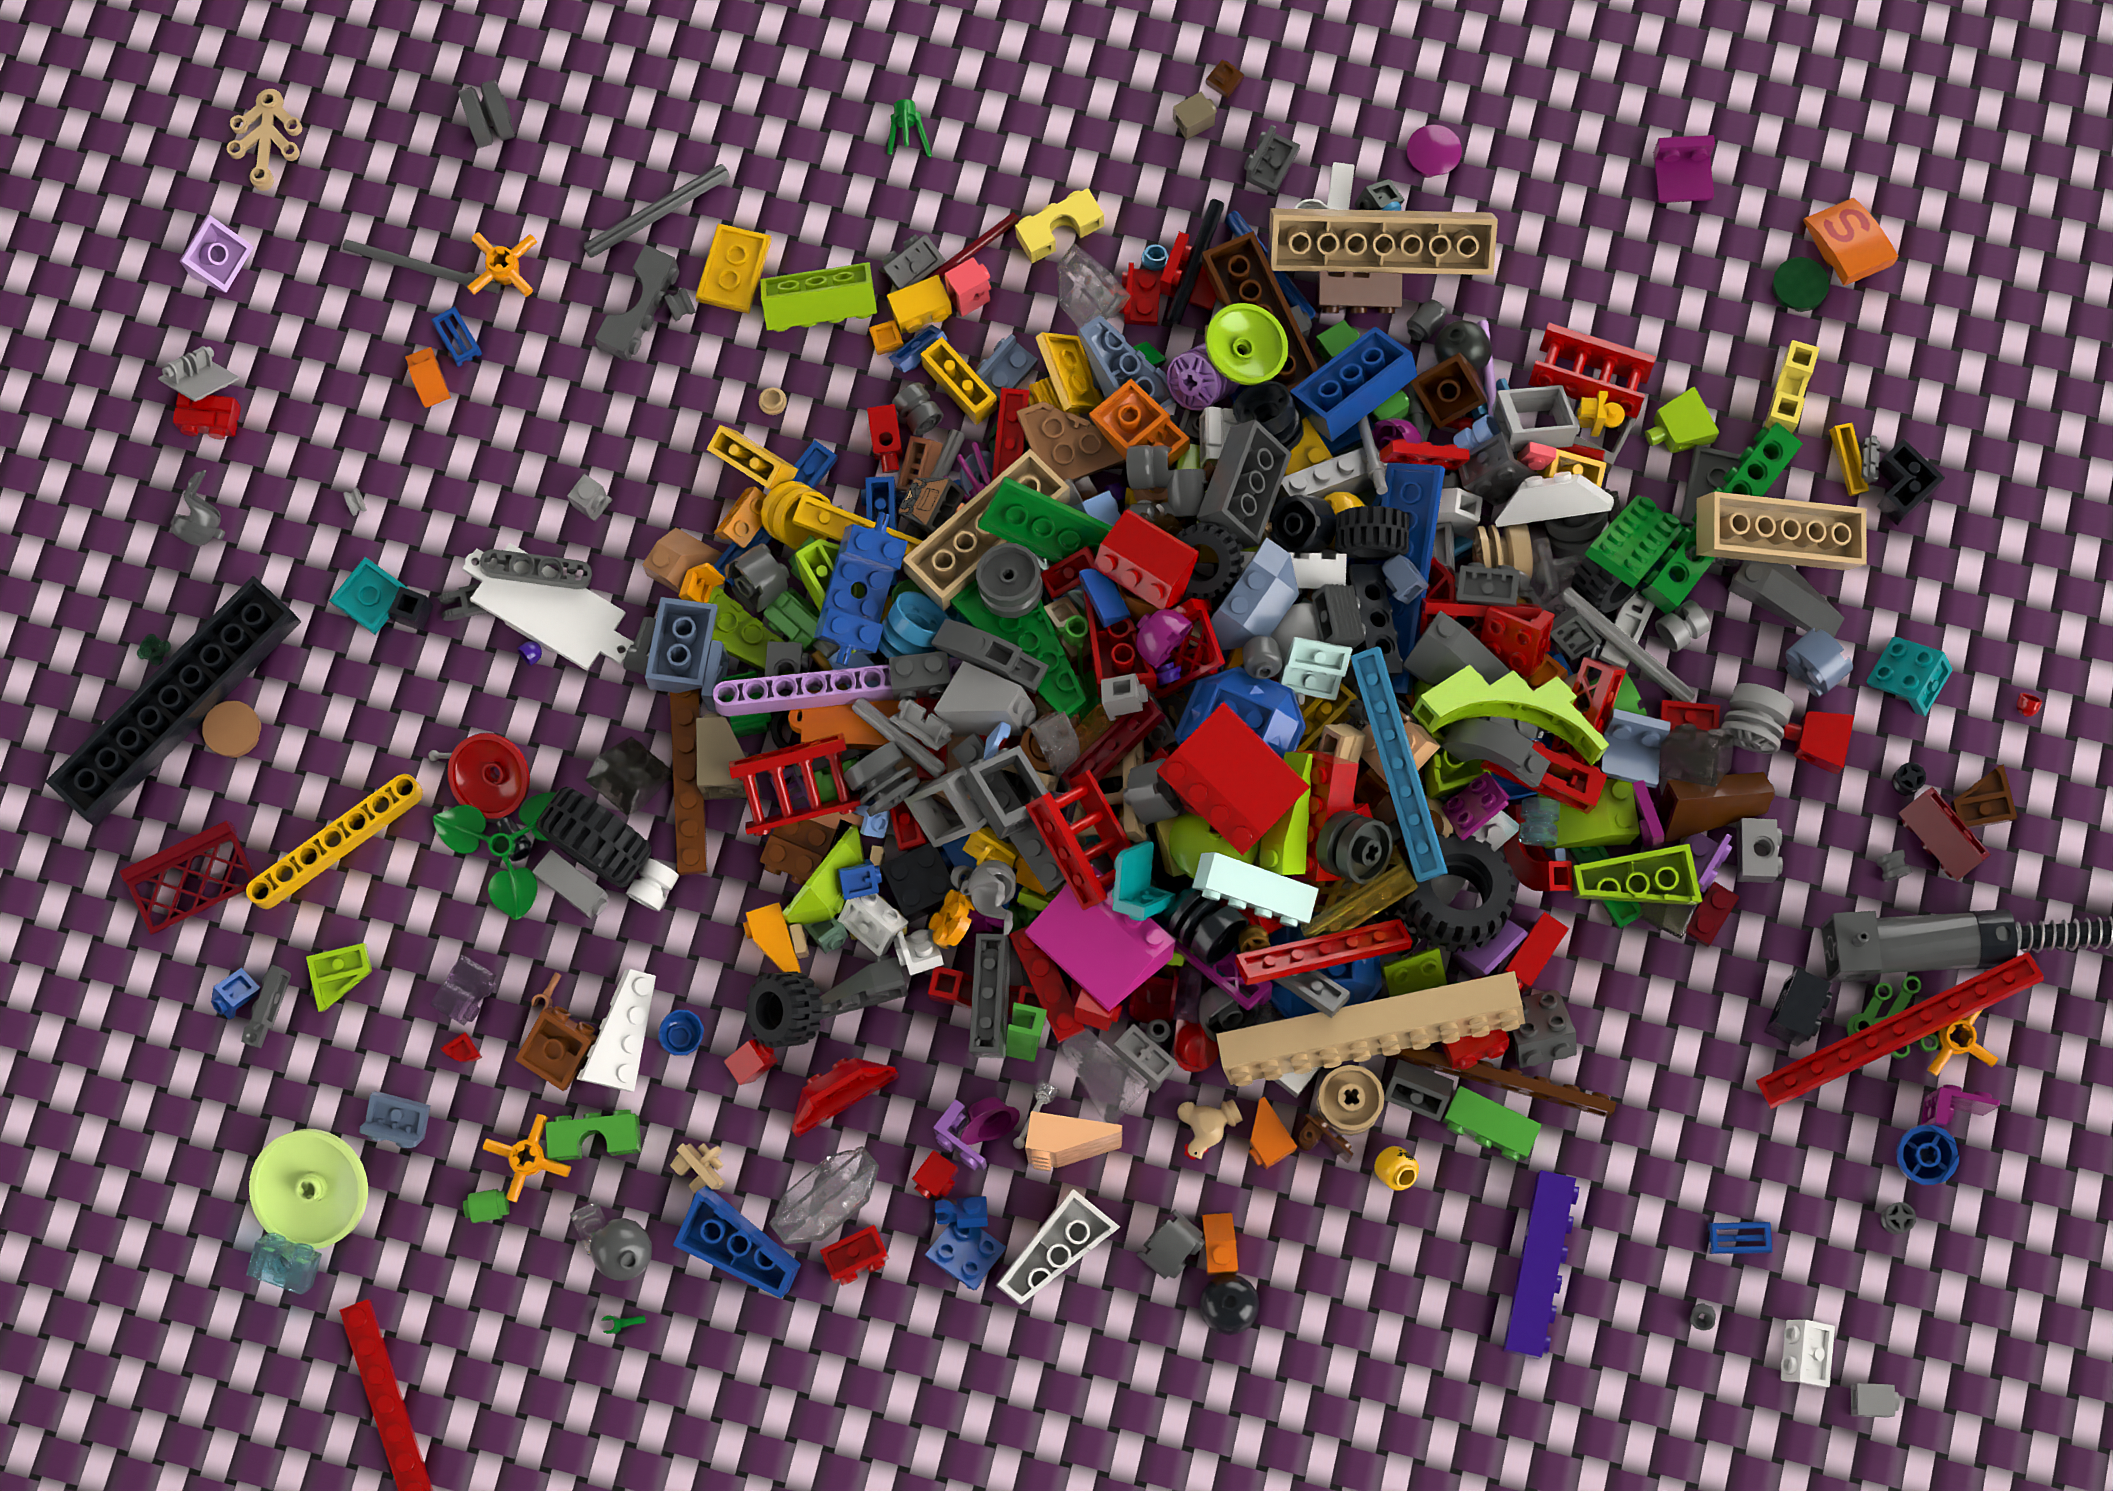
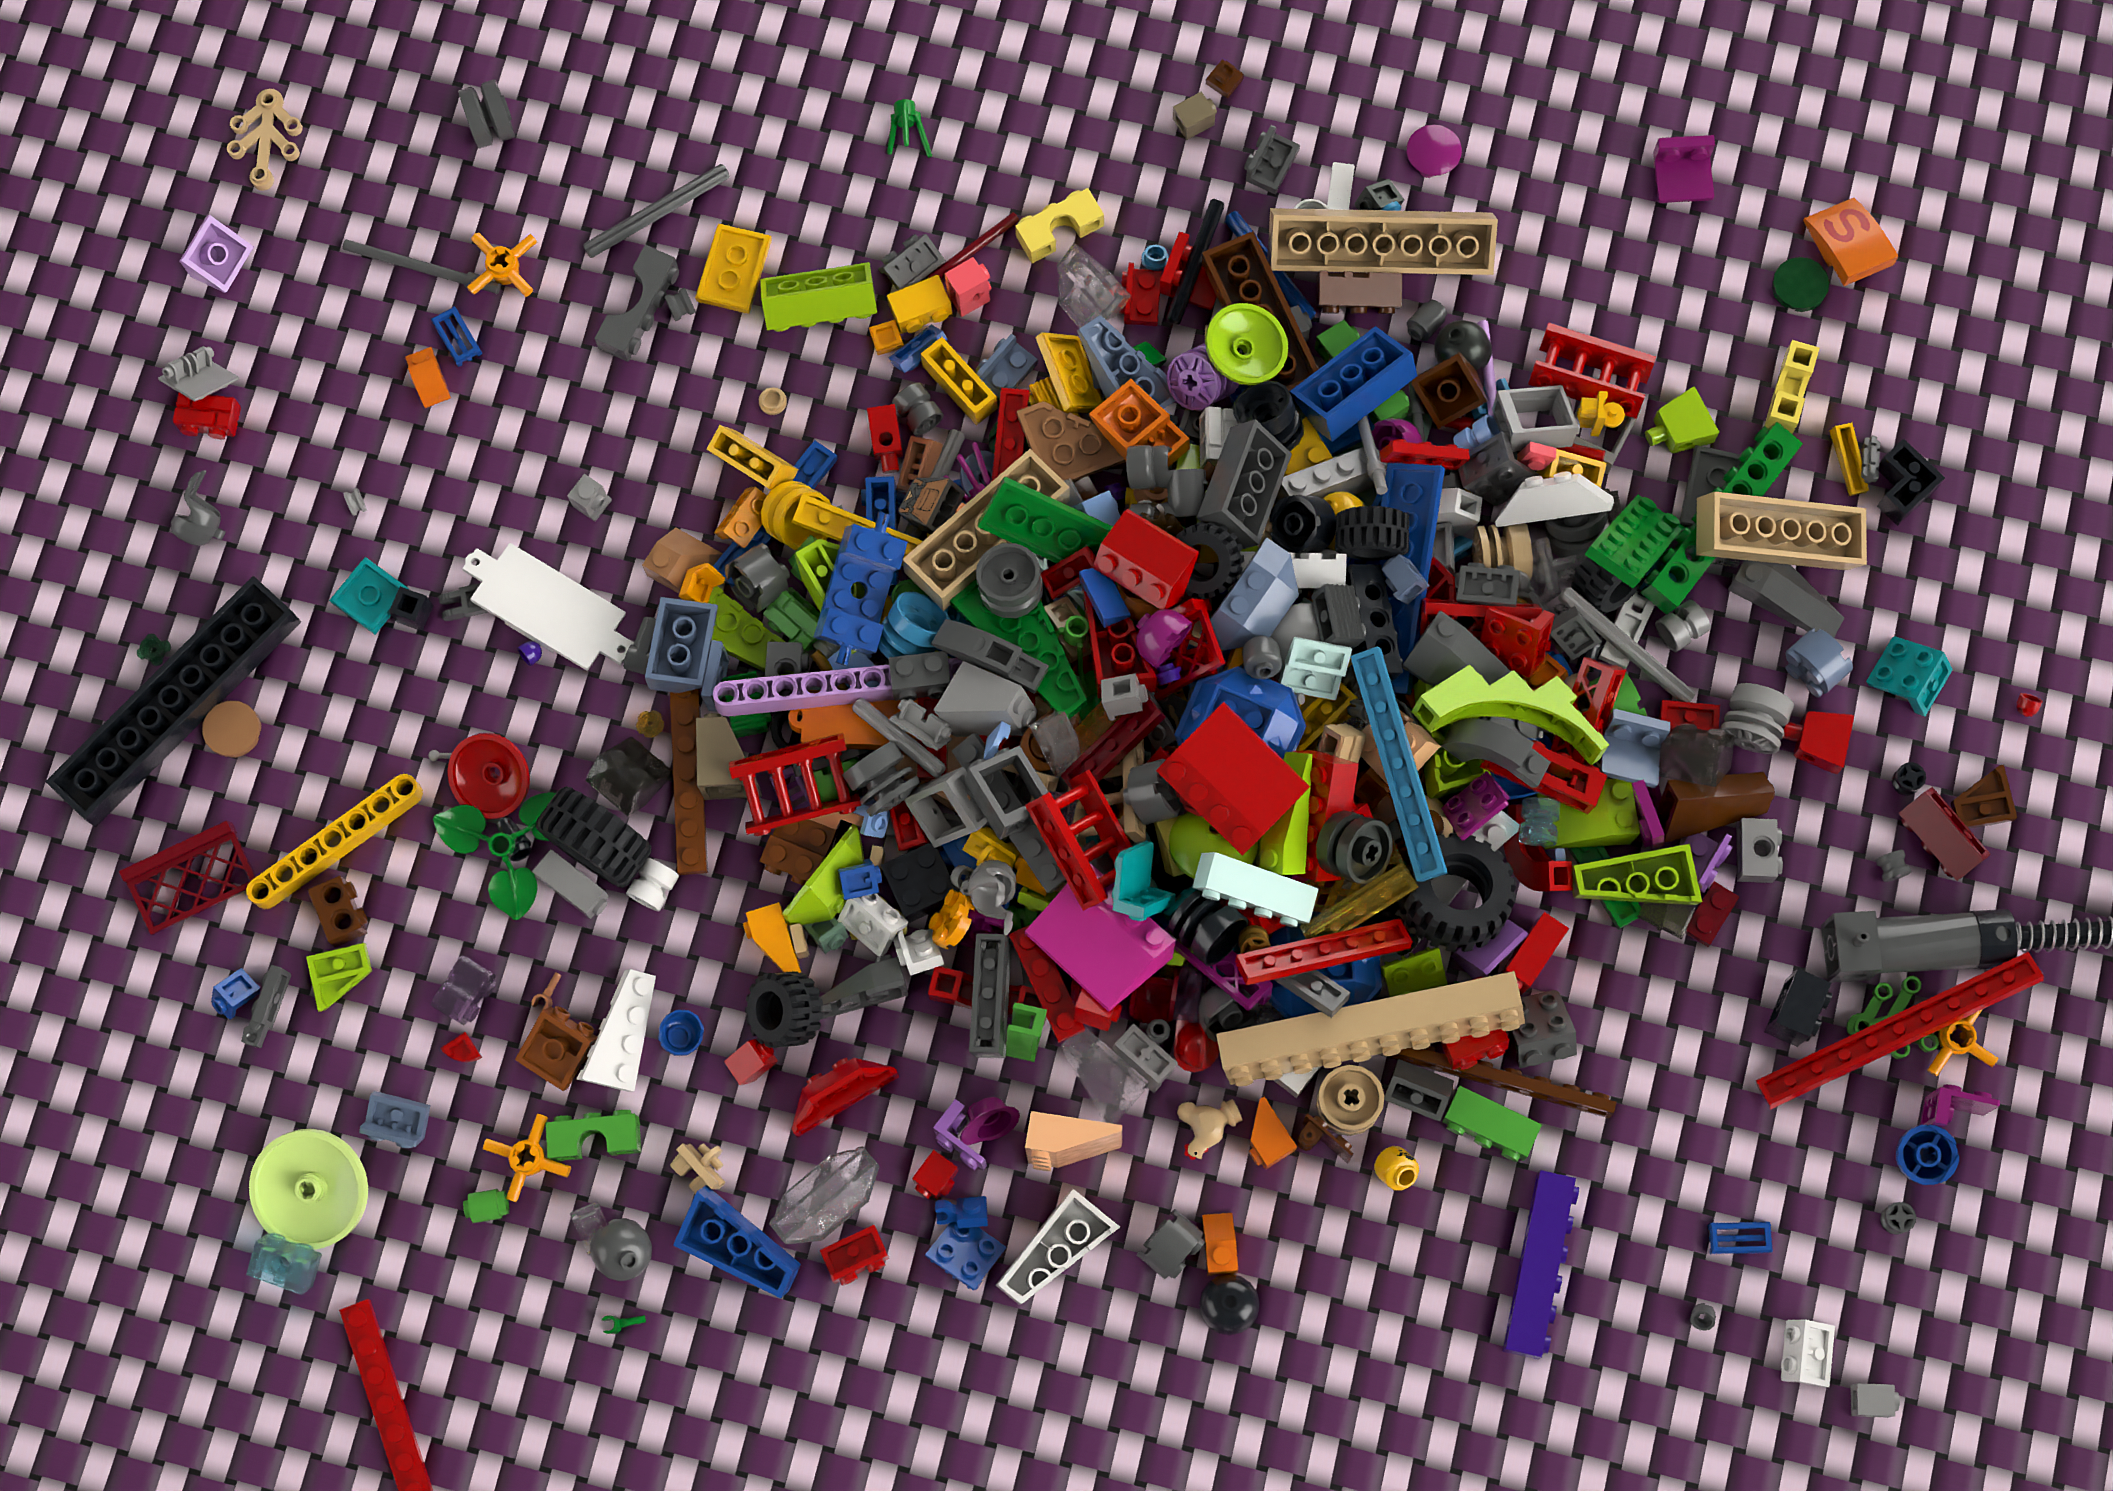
dark grey beam [480,549,592,589] -> none
clear hinge [1013,1079,1060,1149] -> none
none -> reddish brown brick [307,876,368,947]
none -> clear yellow plate [636,710,664,738]

